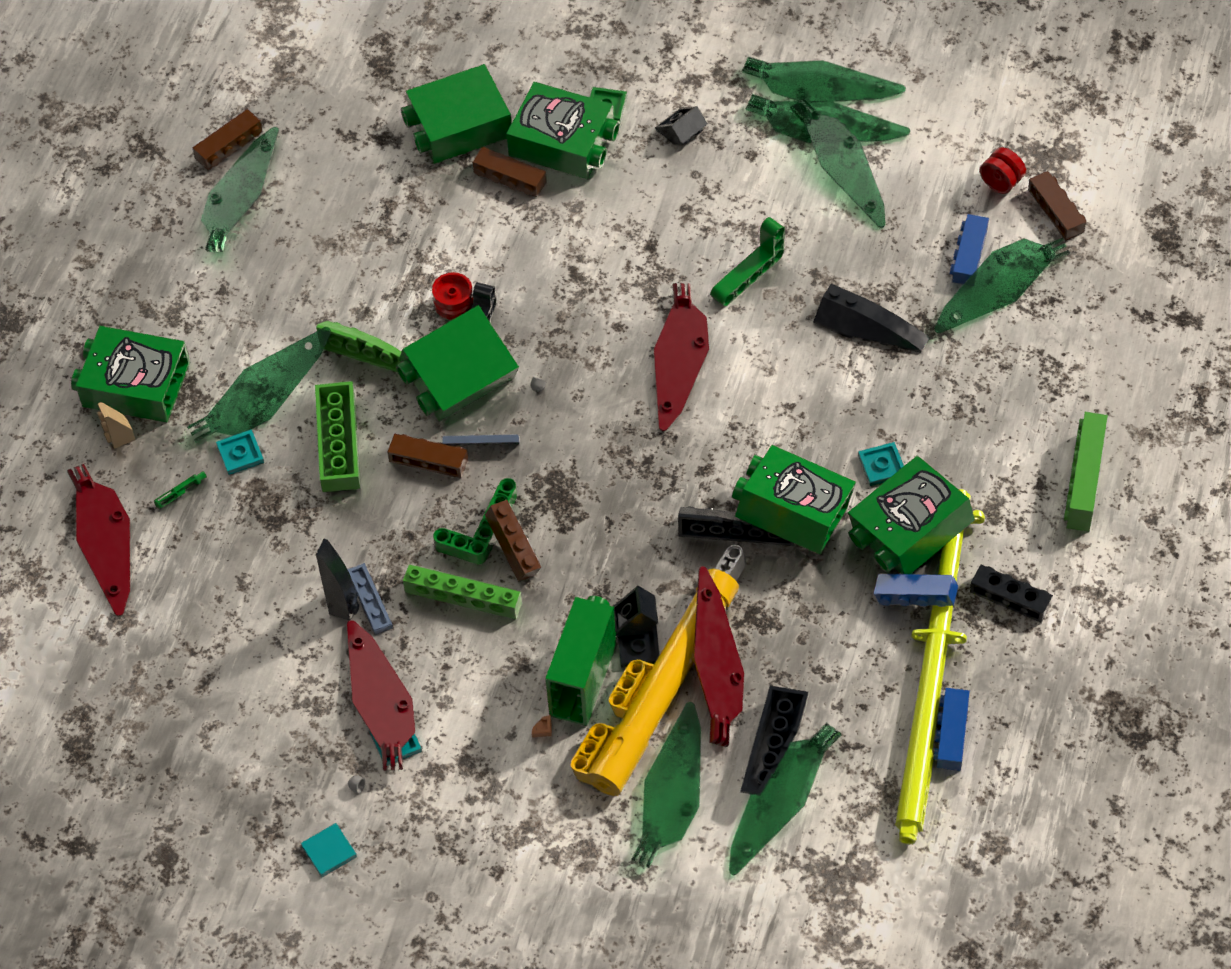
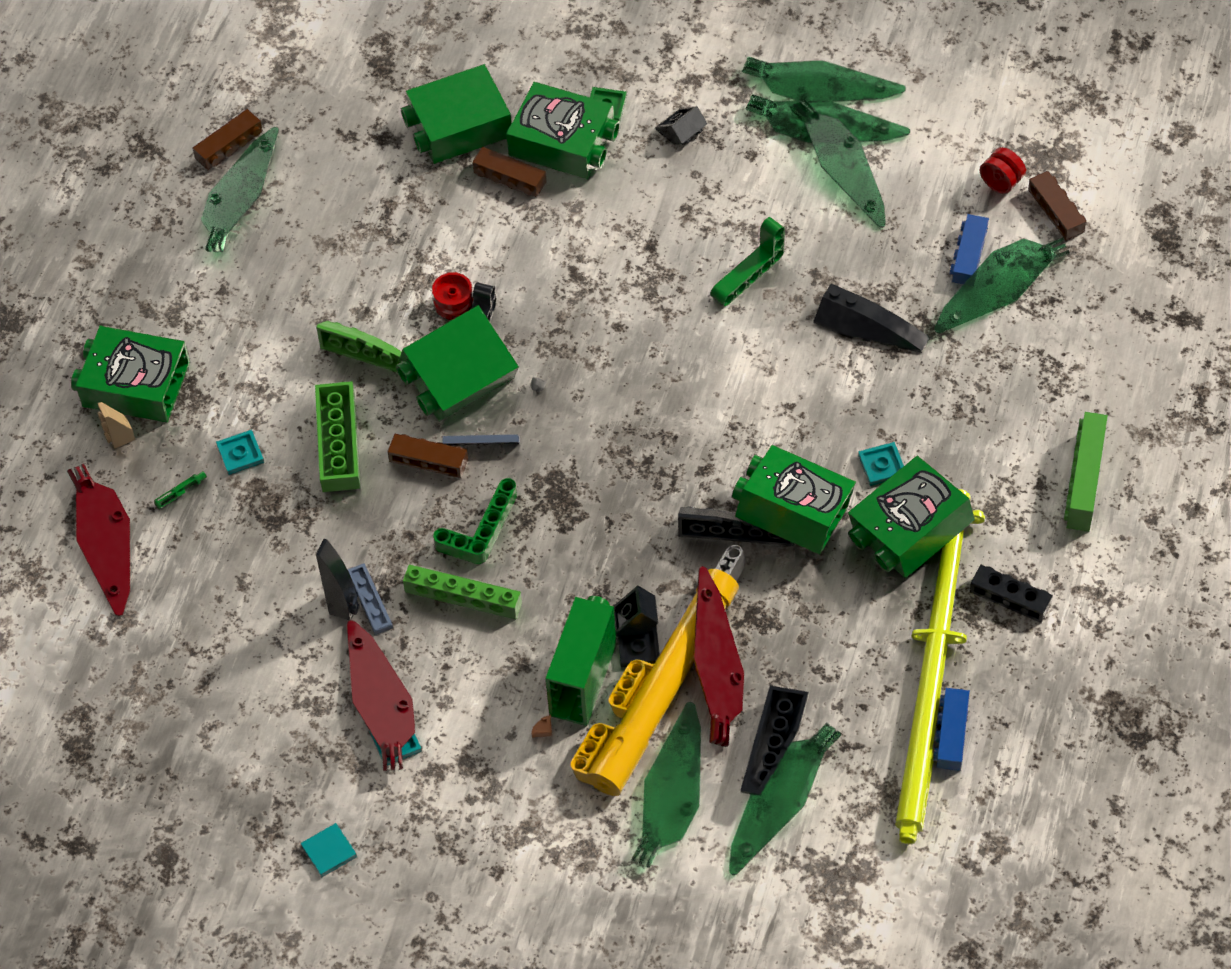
clear green wing [187,327,331,443] -> none
light grey hinge [348,776,365,793] -> none
reddish brown brick [485,500,541,582] -> none
dark red wing [654,283,709,431] -> none
blue brick [874,574,958,607] -> none

